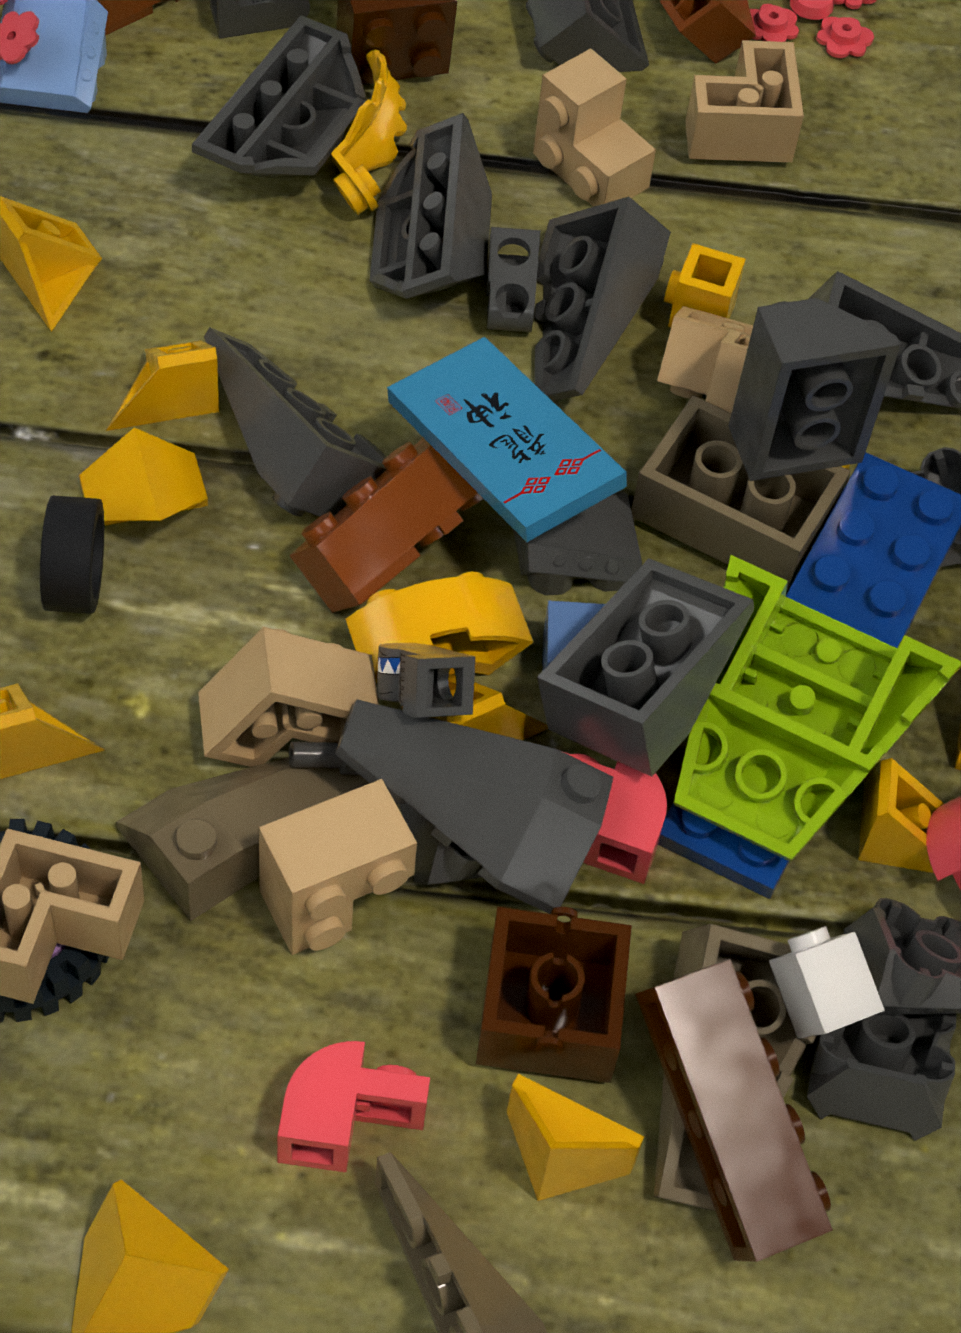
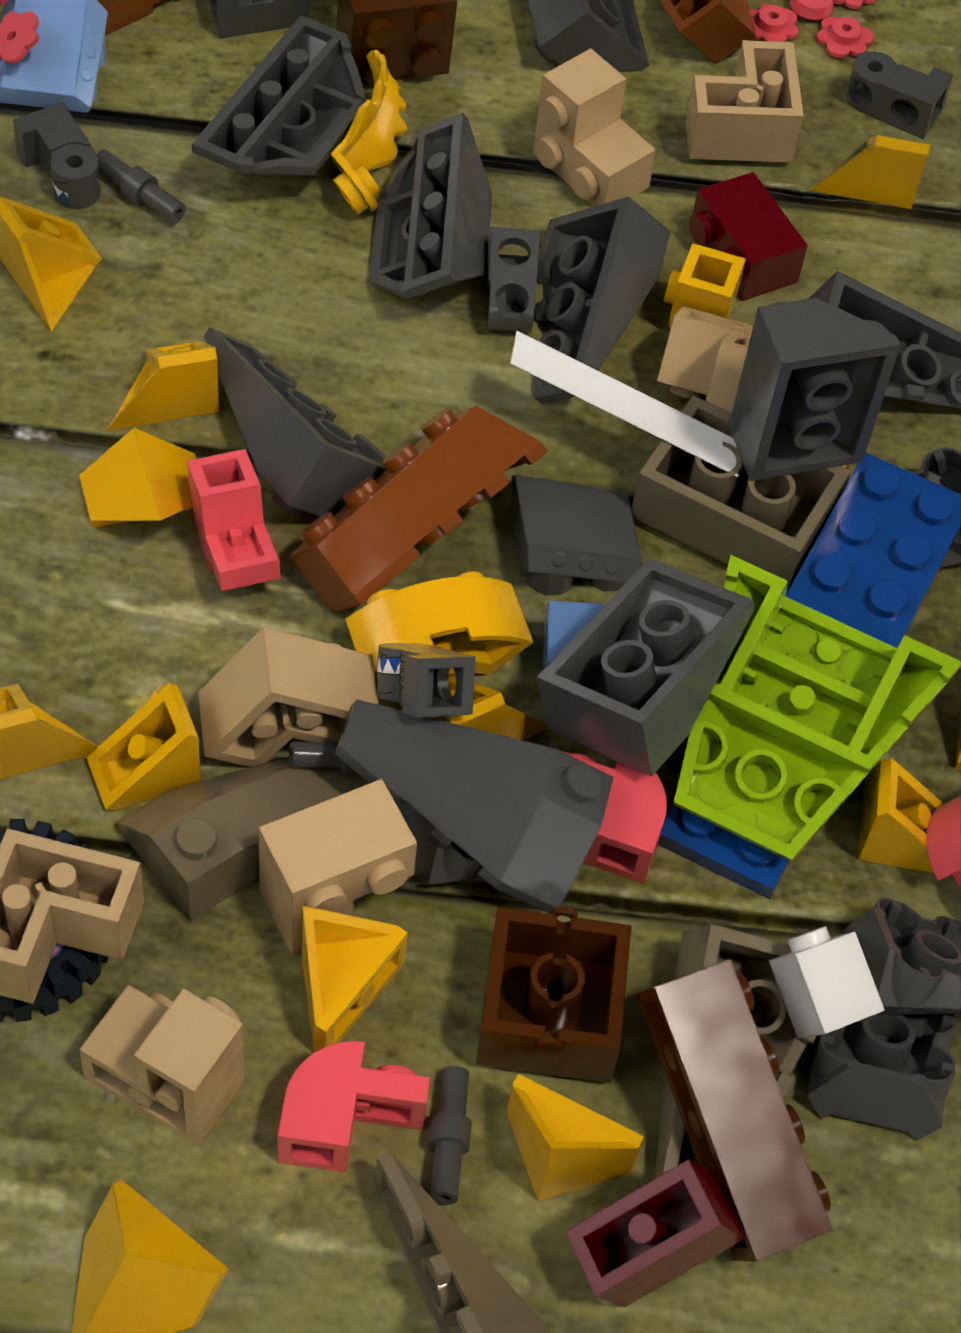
black tyre [40,495,105,614] -> none
dark azure tile [387,337,627,542] -> none
none -> dark grey leg [13,102,101,209]
none -> tan brick [79,985,245,1147]
none -> yellow slope [86,683,201,811]
none -> dark grey bar [97,149,186,223]
none -> coral brick [187,449,281,591]
none -> yellow slope [302,905,408,1053]
none -> dark grey bar [428,1066,472,1205]
none -> white sticker [510,331,738,477]
none -> brick [565,1159,747,1308]
none -> dark red brick [689,172,808,301]
none -> yellow slope [808,135,930,209]
none -> dark grey leg [846,51,953,140]

